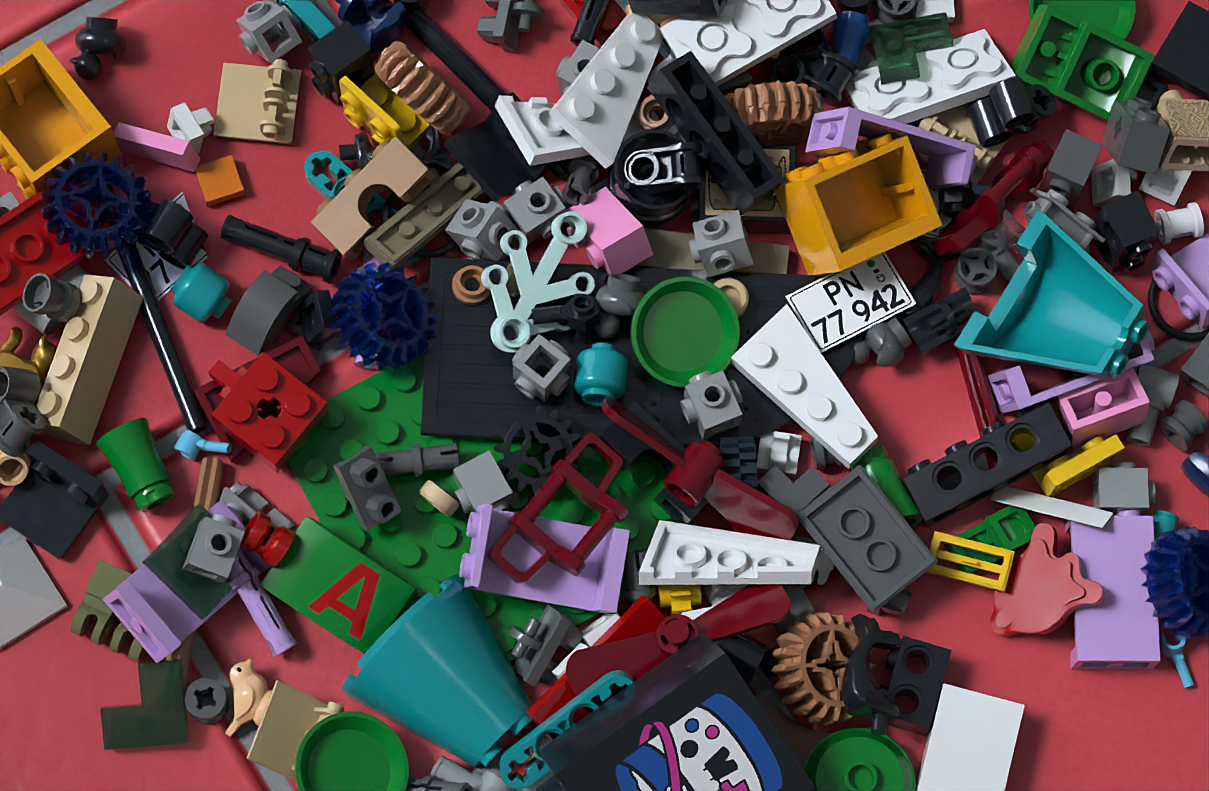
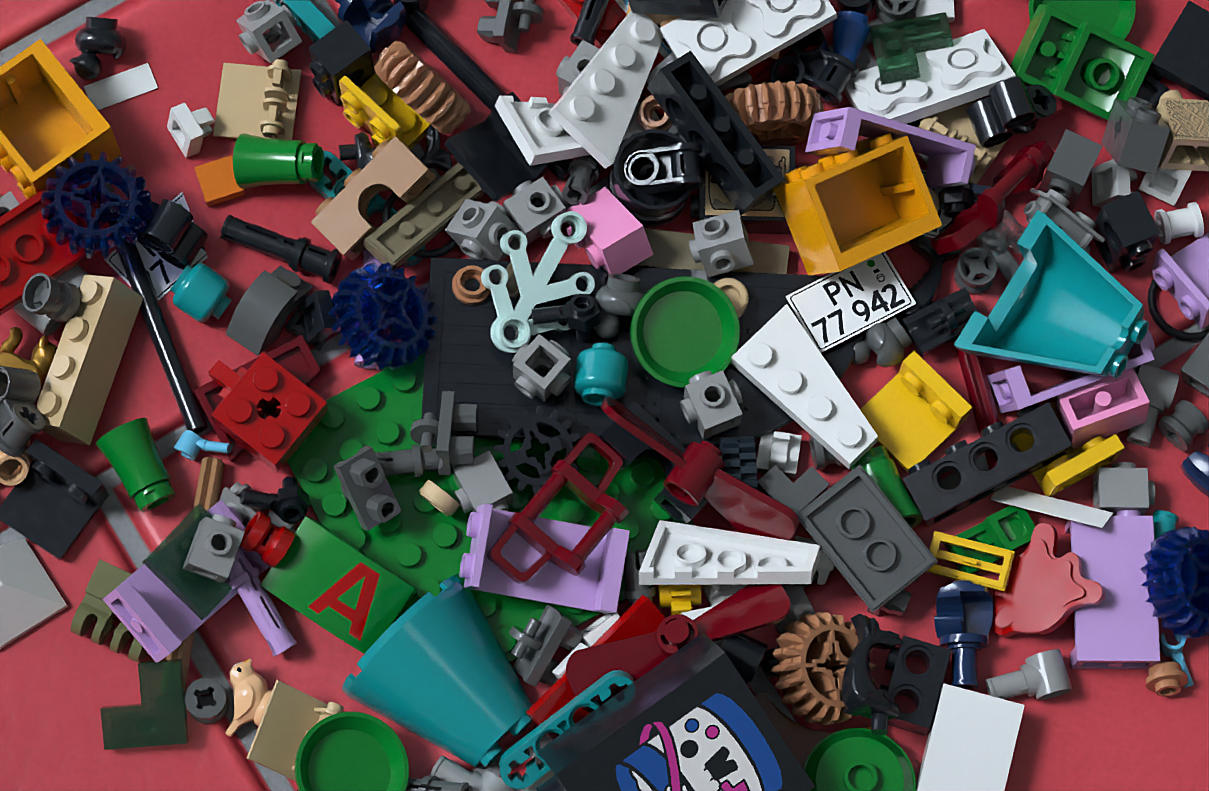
bright pink tile [114,122,201,172] -> none
none -> white sticker [84,63,158,110]
none -> green plant [233,133,325,189]
none -> black piece [240,477,310,524]
none -> dark grey hips [410,391,478,475]
none -> yellow bracket [860,351,972,472]
none -> dark blue piece [934,579,993,689]
none -> light grey pin [985,649,1073,700]
none -> nougat plate [1145,662,1188,697]

